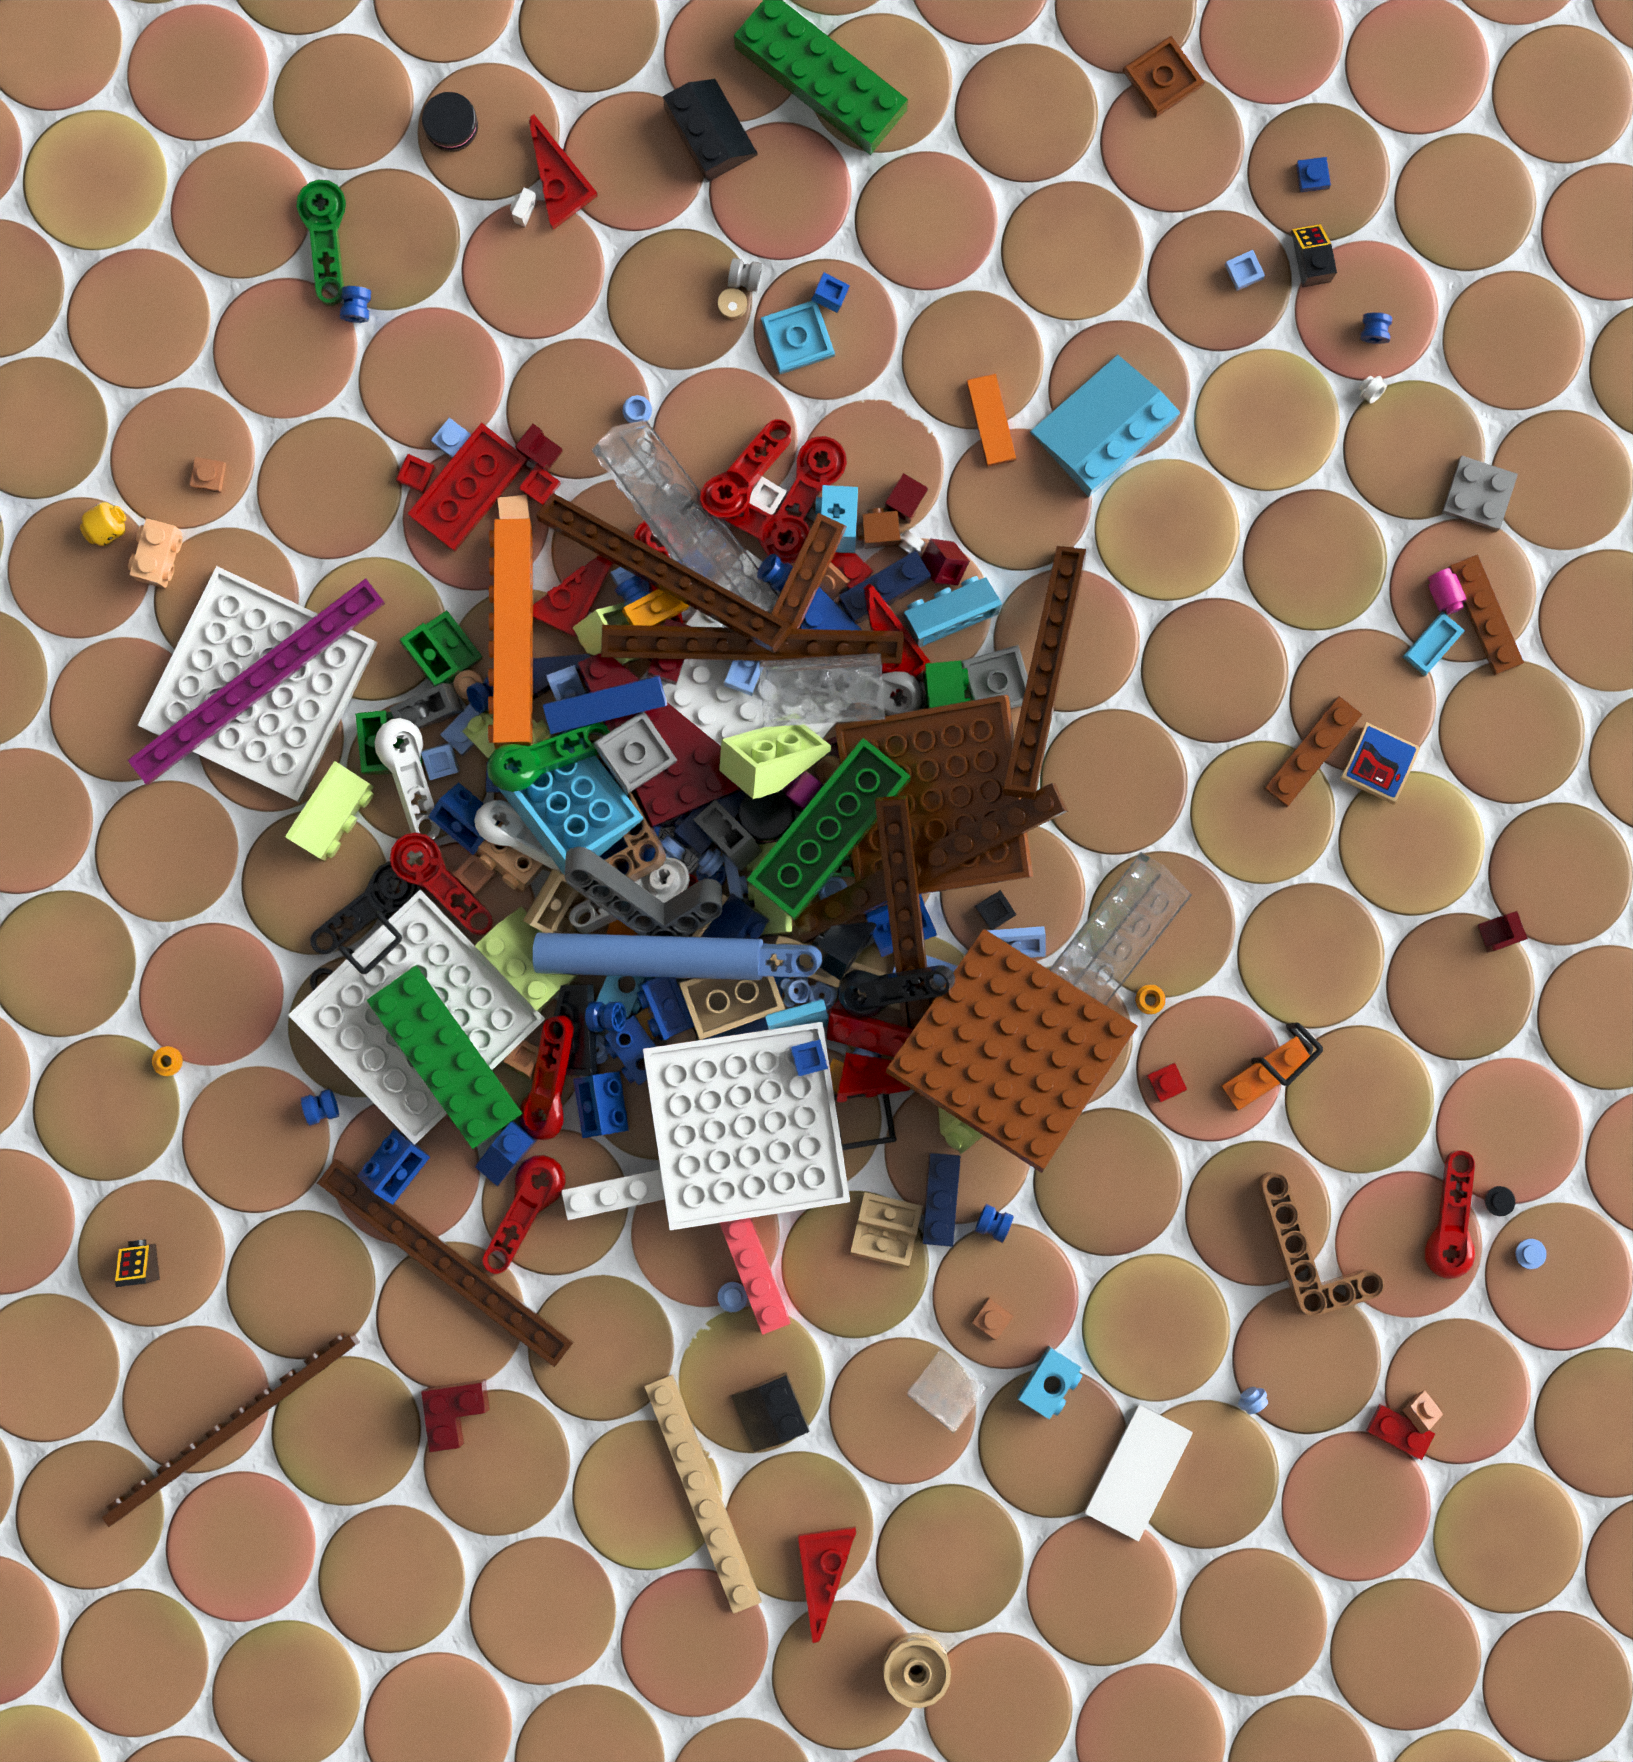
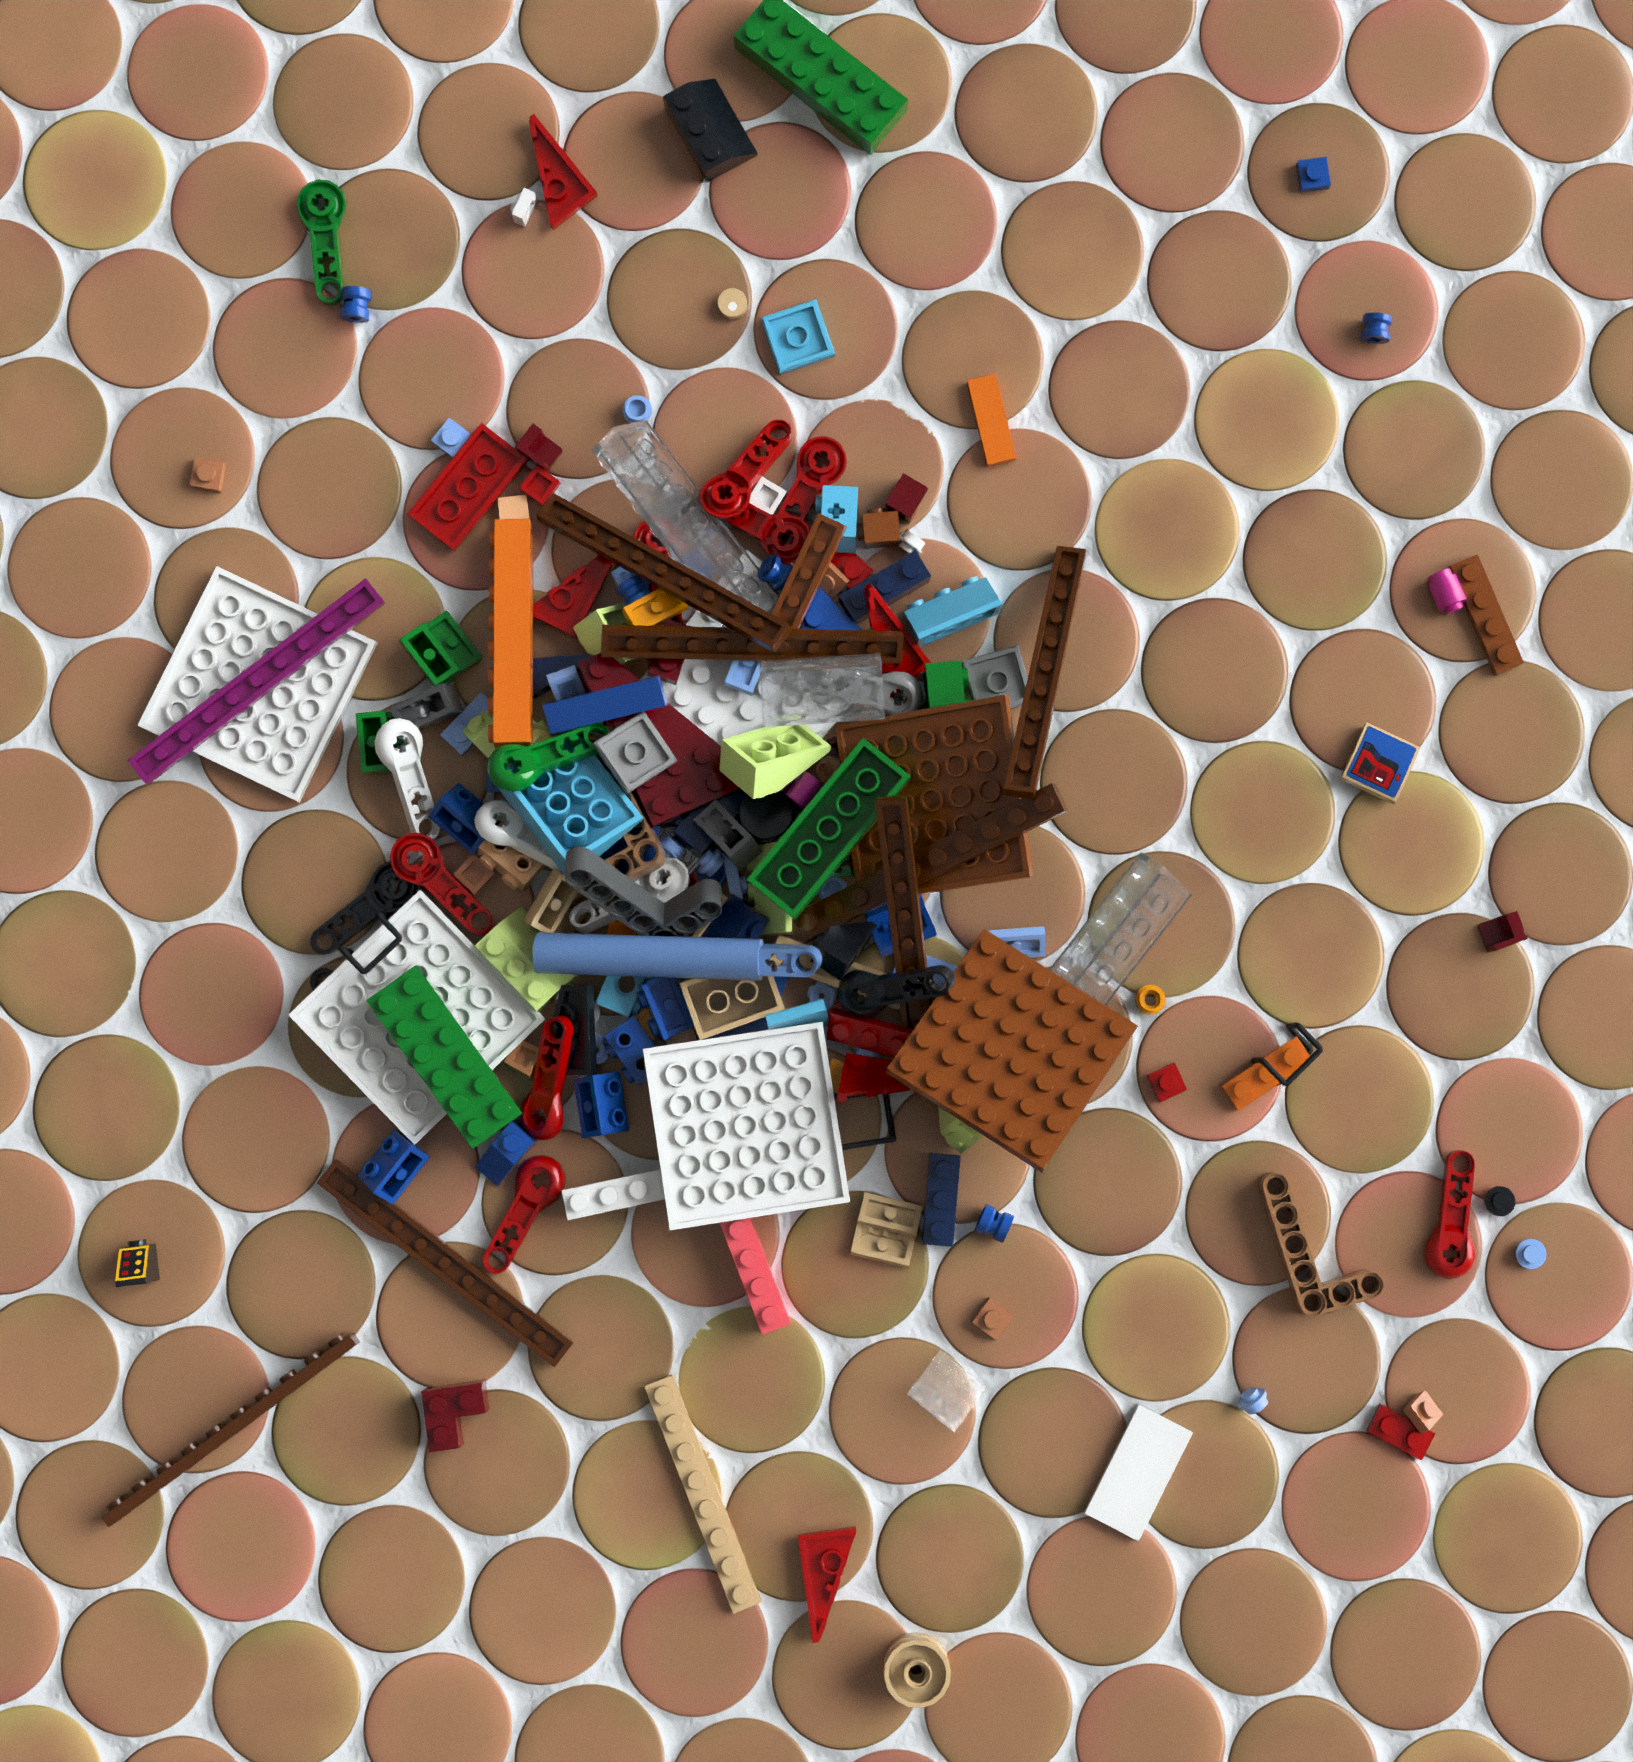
yellow head [80,502,126,546] -> none
light nougat brick [128,518,182,589] -> none
light orange plate [152,1046,183,1076] -> none
yellowish green slope [285,761,374,861] -> none
blue wheel [301,1089,339,1126] -> none
red tile [396,454,436,494] -> none
light blue plate [421,742,460,780] -> none
black head [422,92,478,152] -> none
light nougat plate [454,669,483,699] -> none
blue wheel [466,677,494,713] -> none
blue wheel [585,1002,626,1032] -> none
light blue plate [718,1282,748,1312] -> none
light grey wheel [728,258,762,292] -> none
black slope [731,1372,810,1452] -> none
light blue plate [780,977,811,1007] -> none
blue plate [790,1039,828,1077] -> none
blue plate [811,272,850,313] -> none
dark red panel [921,538,970,586] -> none
black plate [975,890,1017,930] -> none
medium azure brick [1017,1346,1082,1420] -> none
medium azure slope [1030,355,1180,497] -> none
dark orange tile [1123,35,1205,117] -> none
light blue plate [1225,250,1265,291] -> none
dark orange plate [1264,696,1363,807] -> none
black slope [1291,224,1337,287] -> none
white plate [1359,376,1387,403] -> none
medium azure tile [1402,611,1465,676] -> none
light grey plate [1441,456,1518,531] -> none

